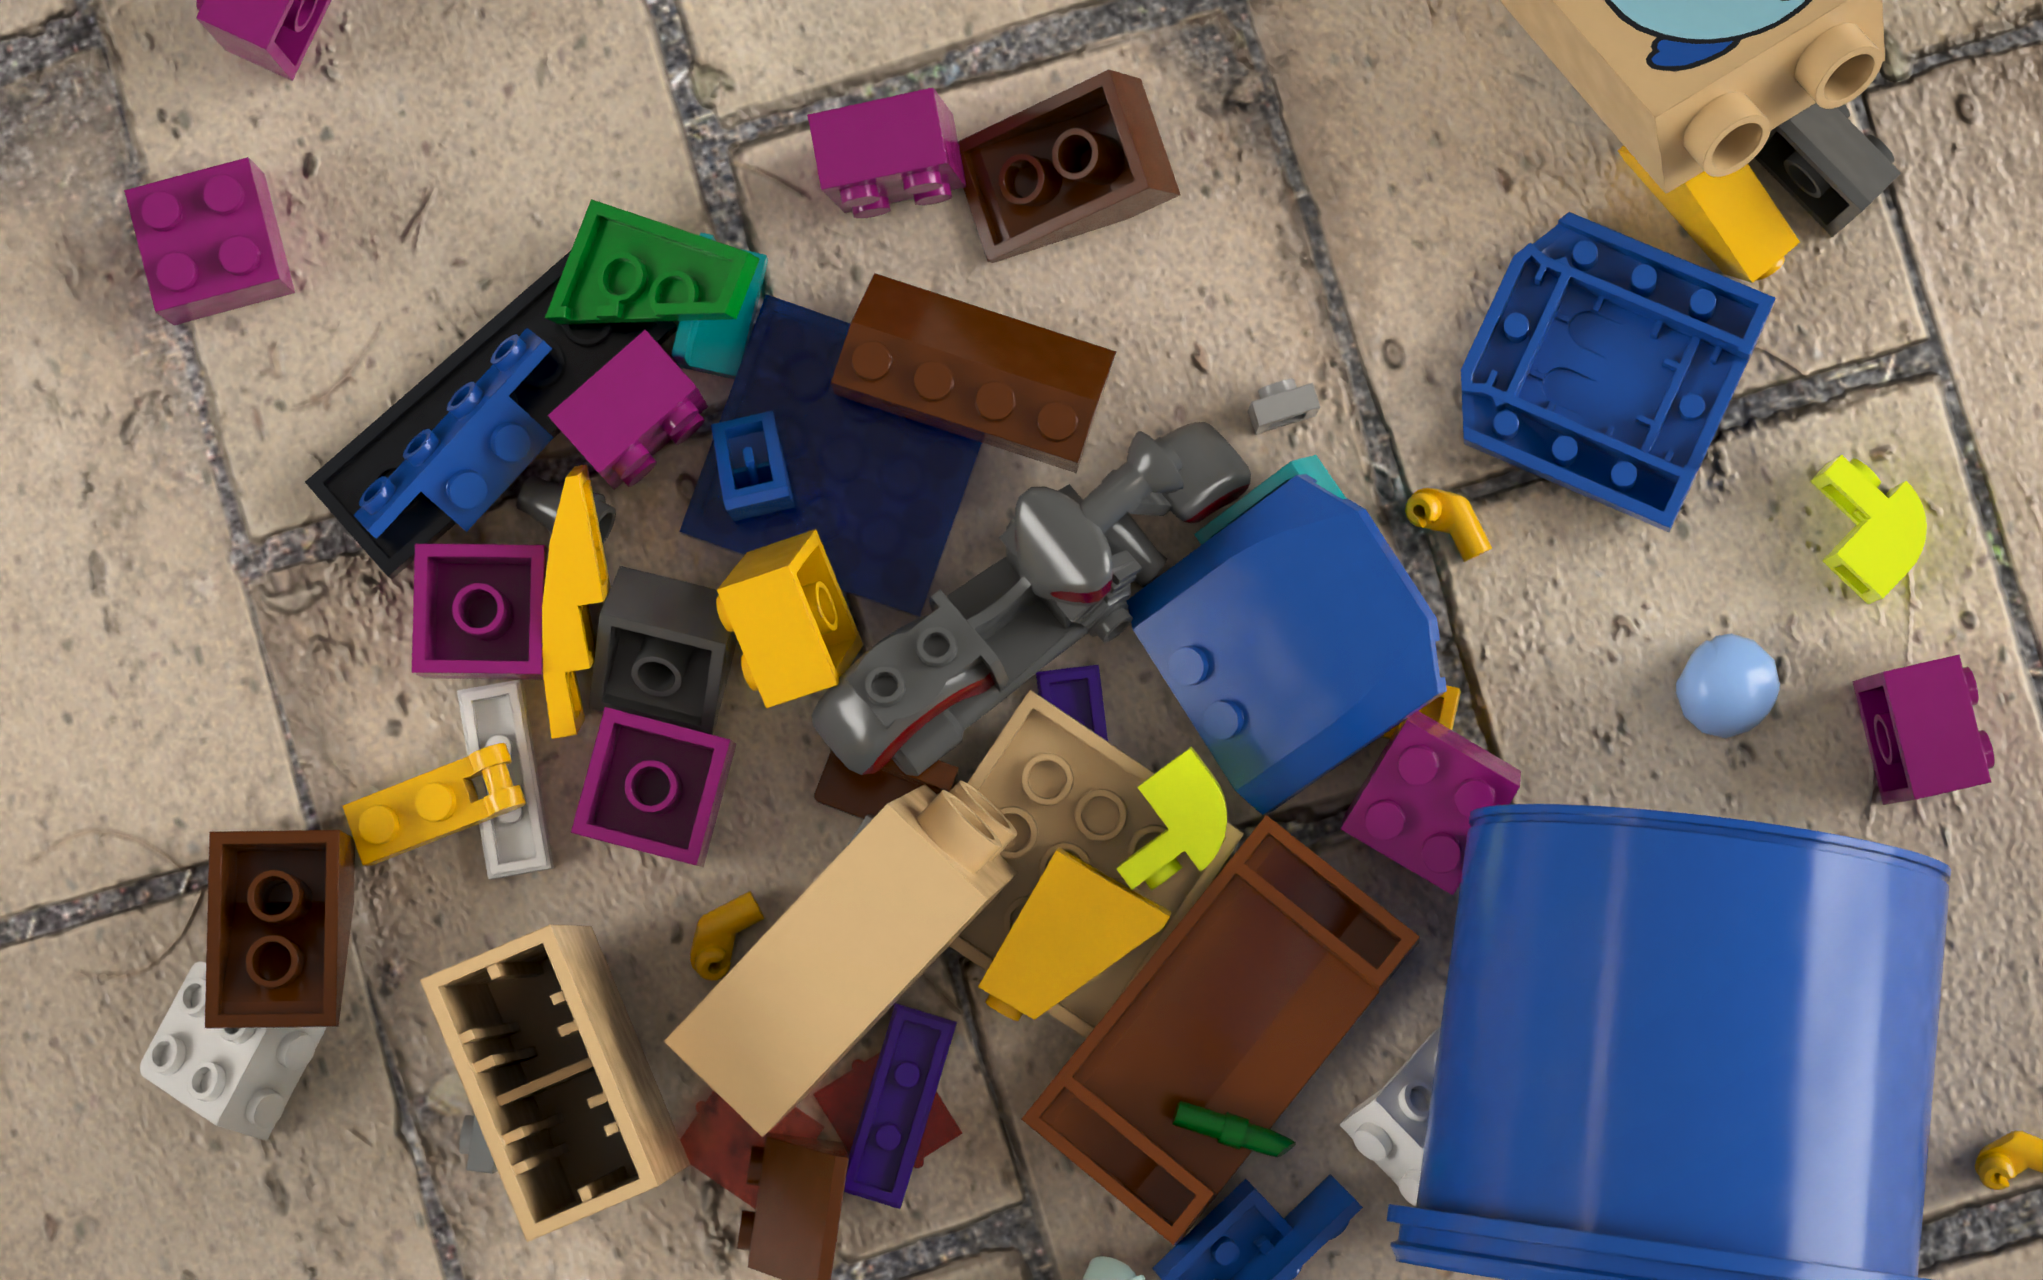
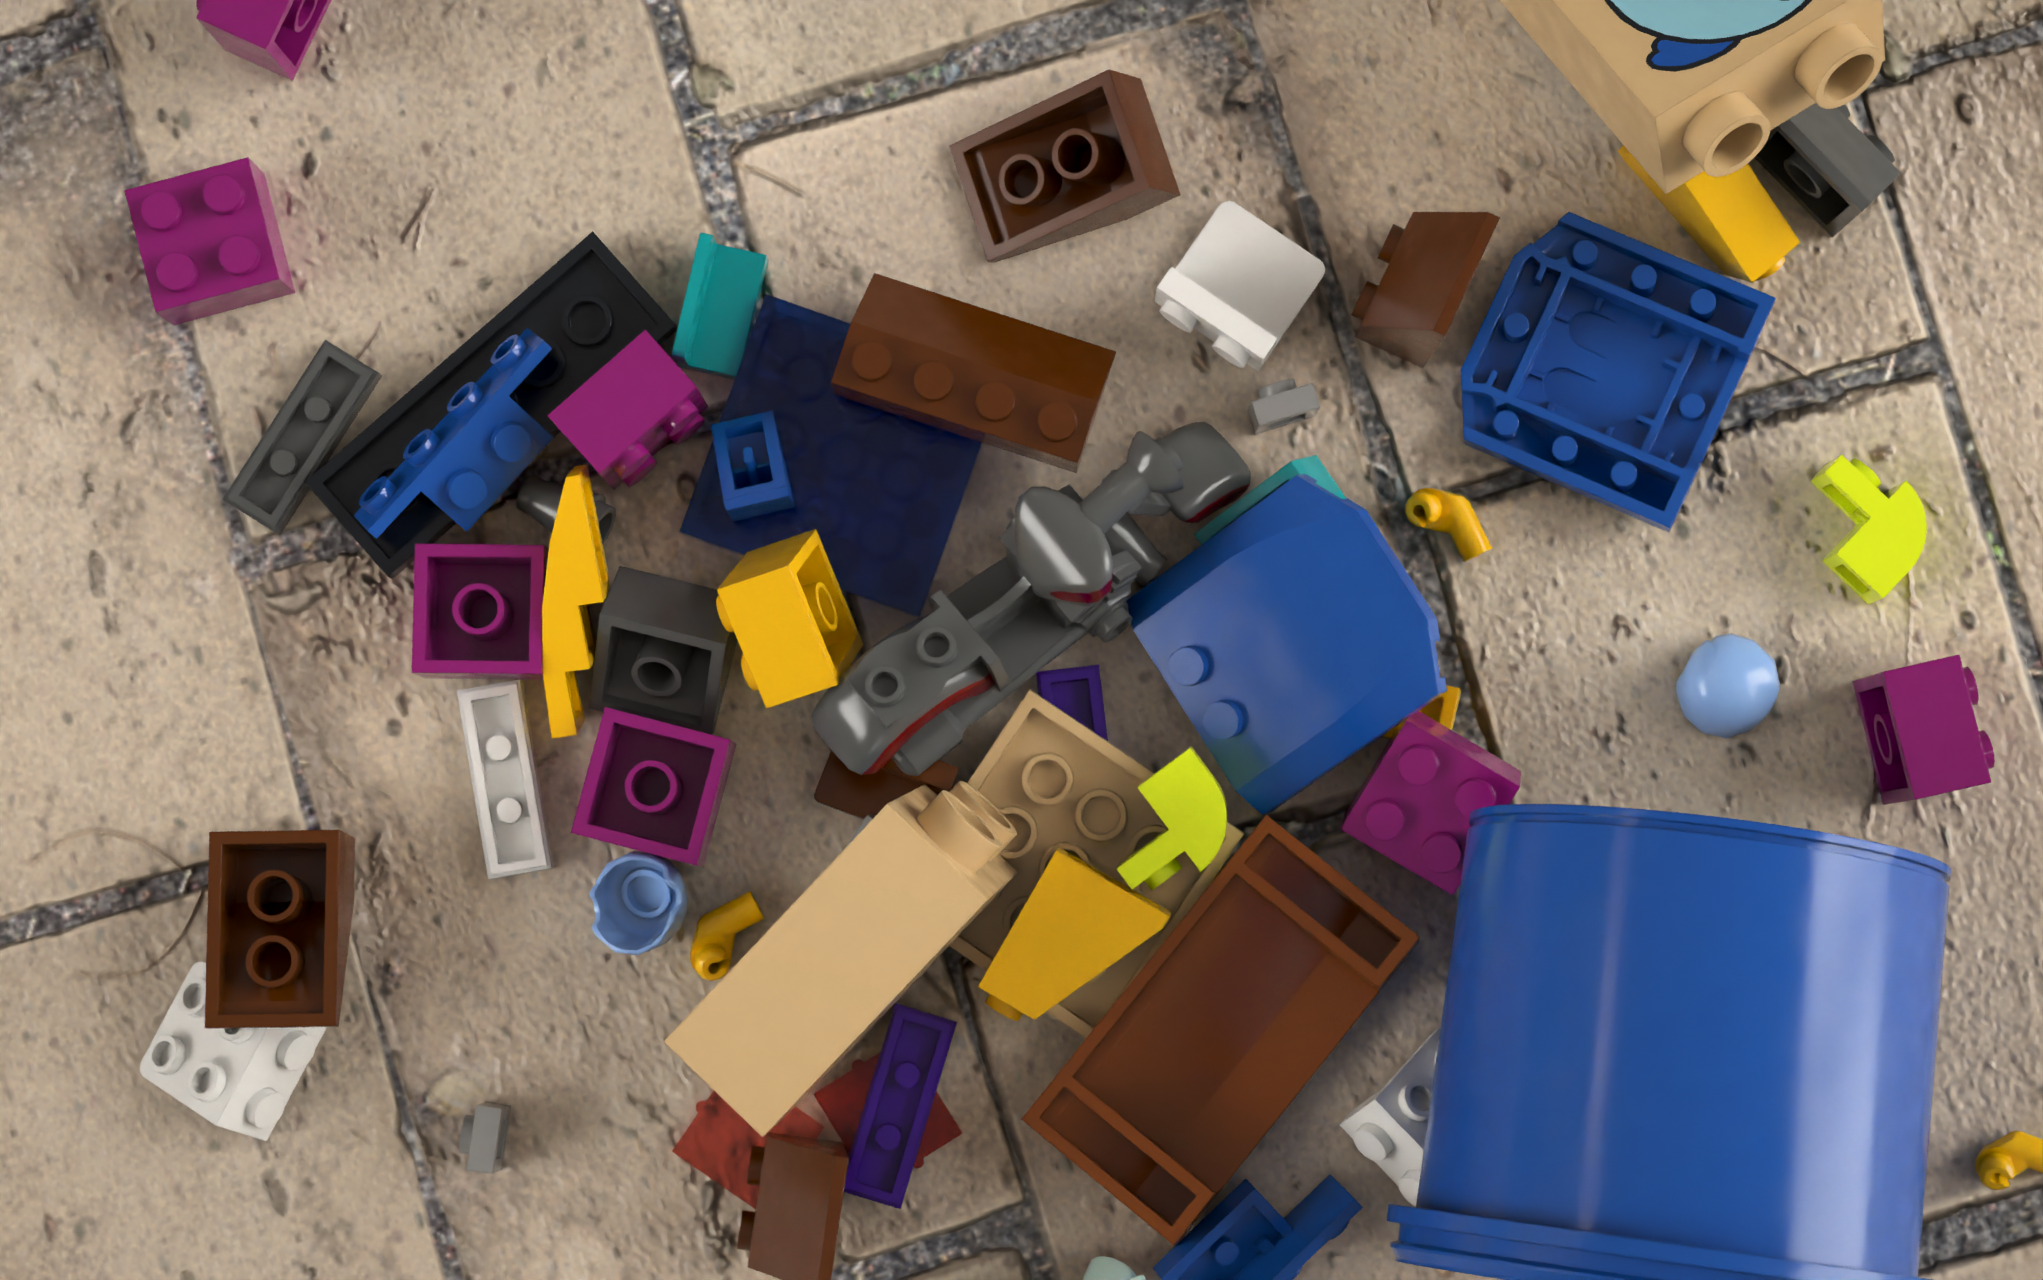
yellow plate [342,743,527,866] -> none
tan brick [420,924,690,1242] -> none
green wing [545,199,760,324] -> none
magenta brick [807,87,967,218] -> none
green piece [1172,1100,1296,1158] -> none
none -> dark grey tile [222,340,382,535]
none -> light blue hair [589,851,688,955]
none -> white bracket [1154,201,1325,372]
none -> reddish brown slope [1351,212,1500,368]

